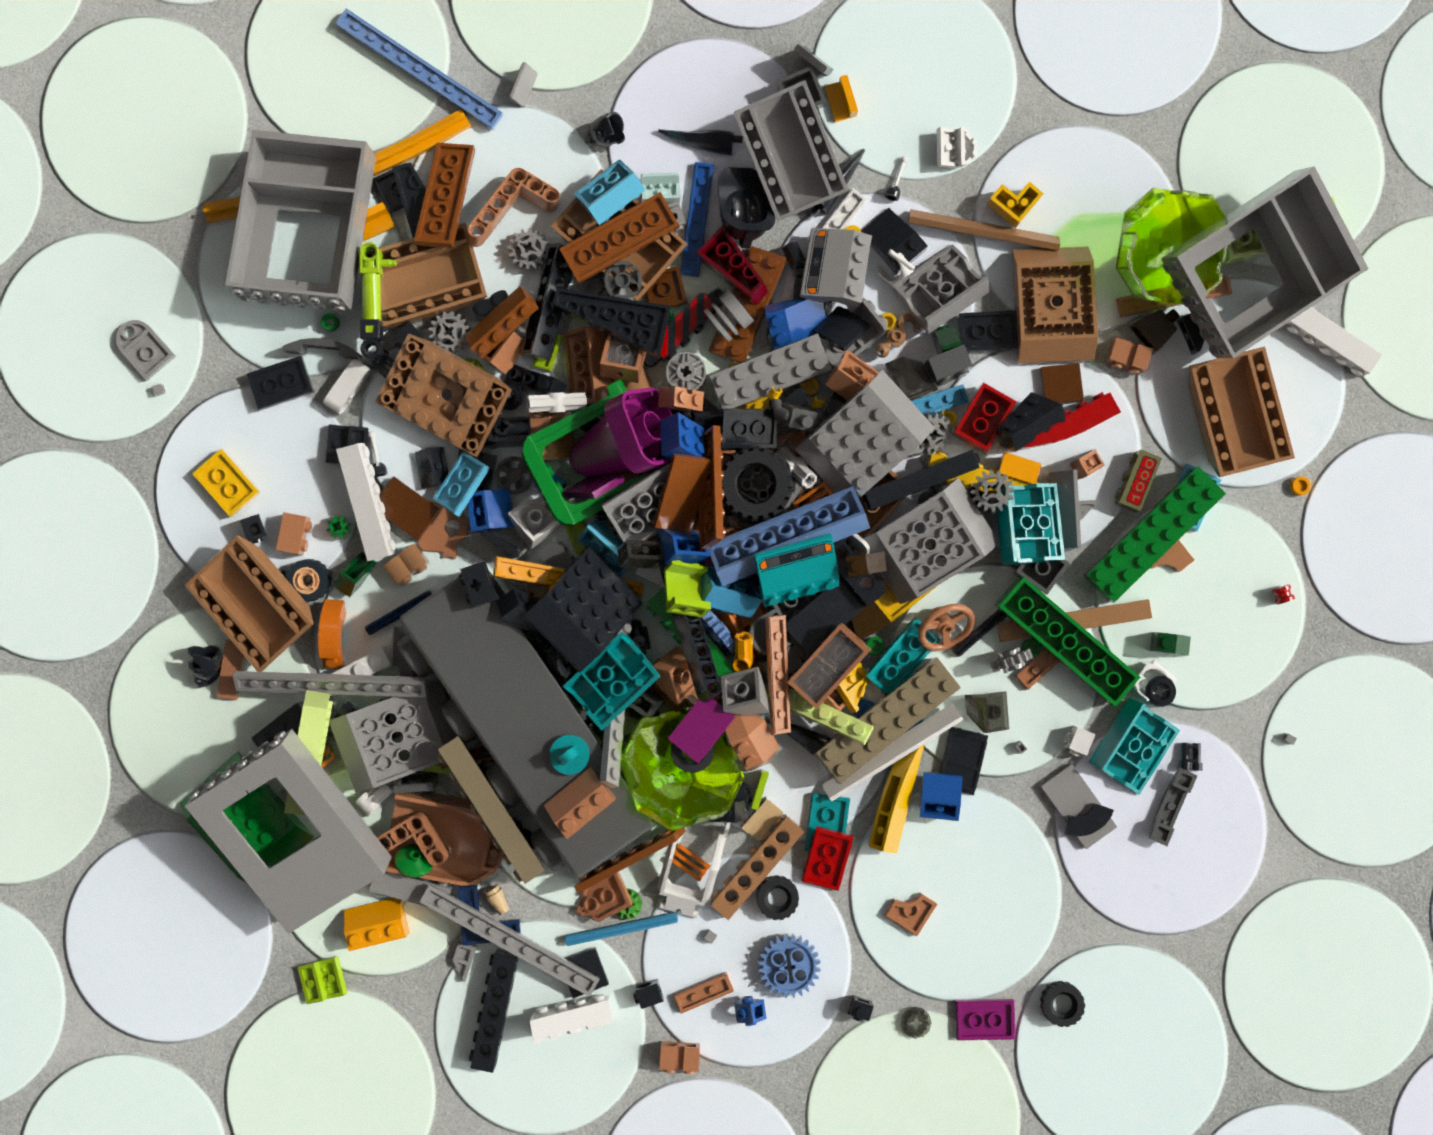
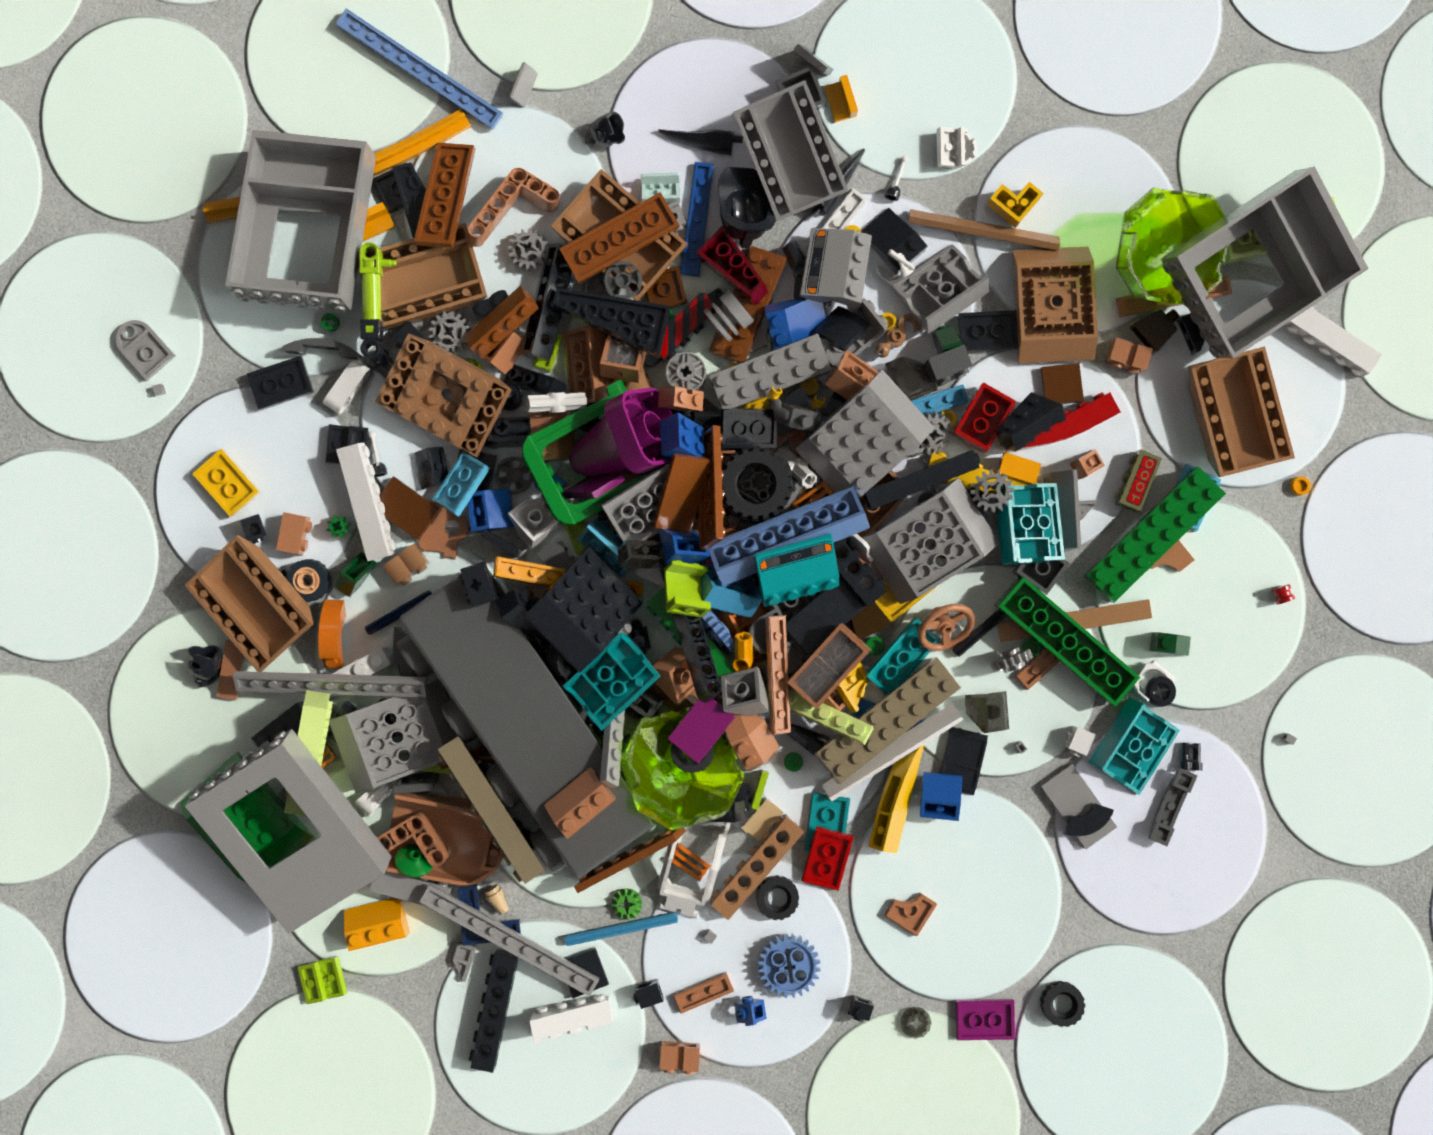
teal tile [550,734,590,775] -> none
medium azure slope [574,159,645,225] -> none
nougat tile [575,872,632,922] -> none
dark brown slope [845,551,887,577] -> none
none -> green tile [784,752,803,772]

